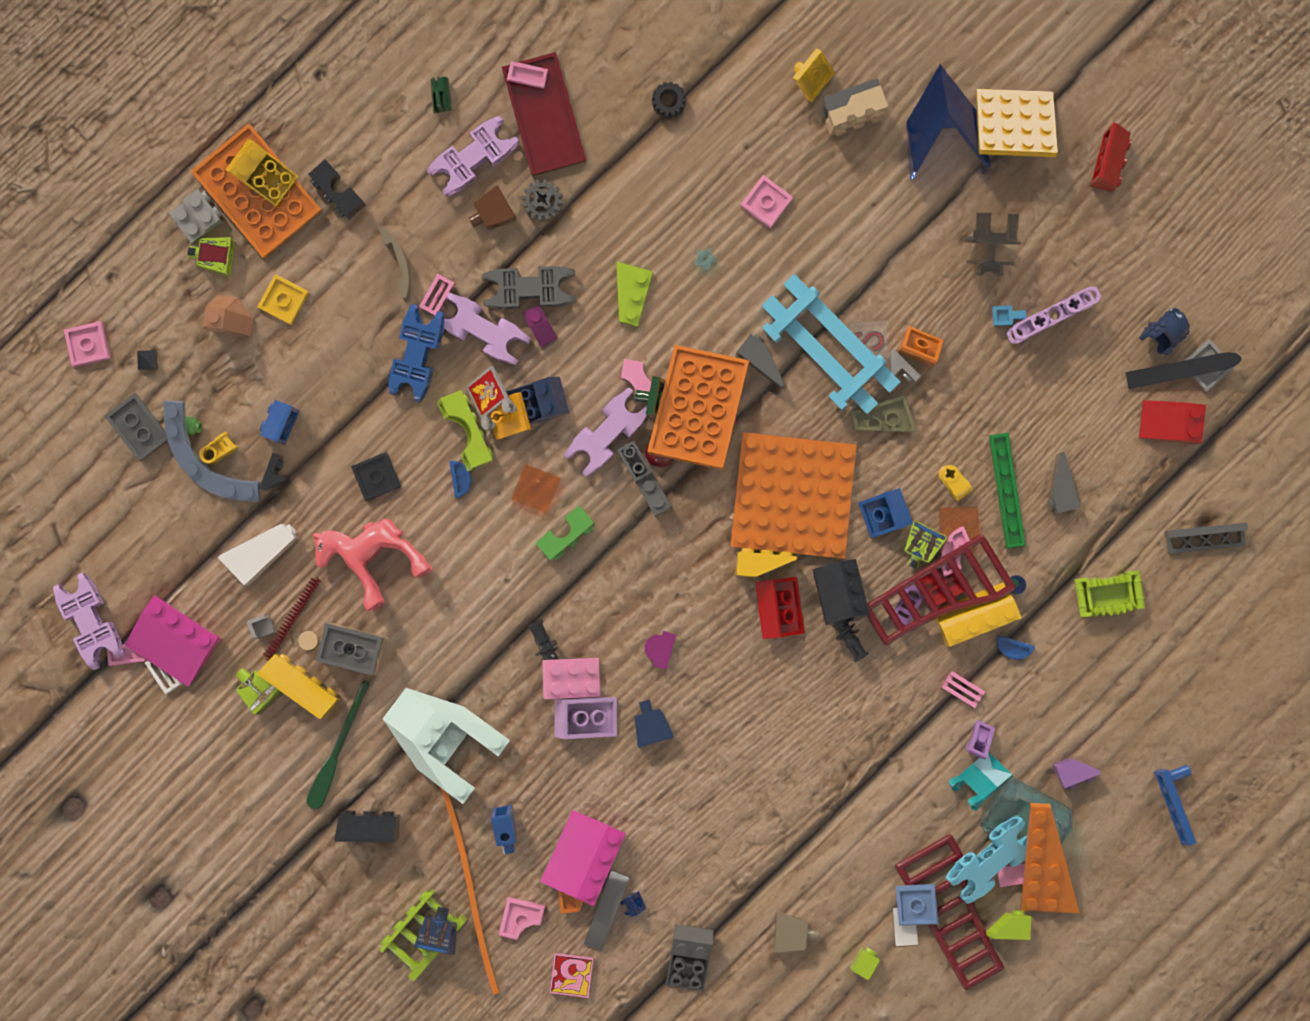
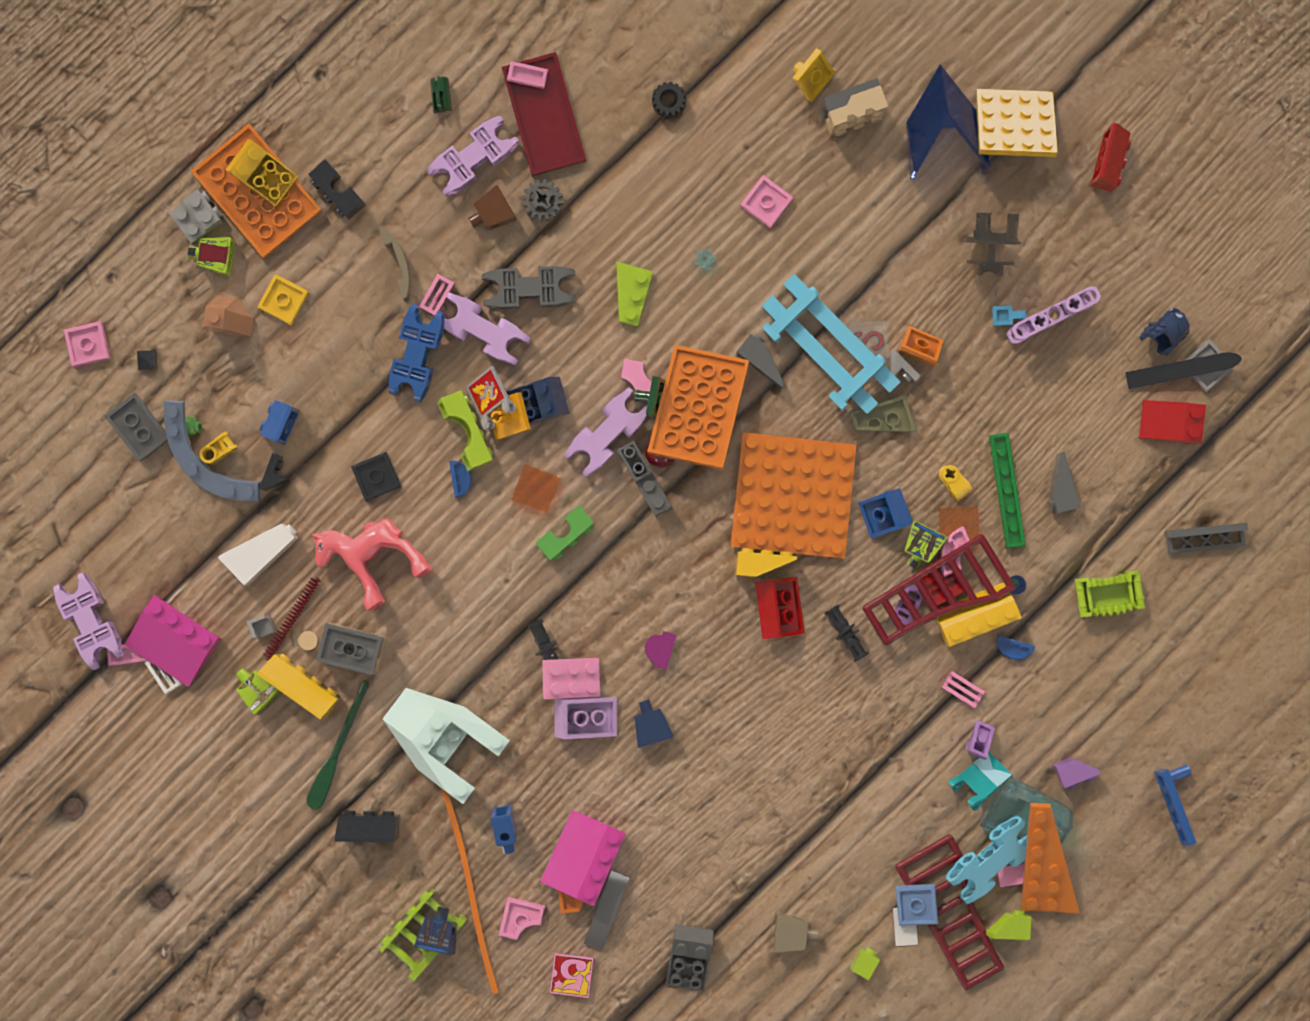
magenta slope [523,304,557,347] -> none
clear blue tile [620,891,647,917] -> none
black slope [812,559,870,625] -> none

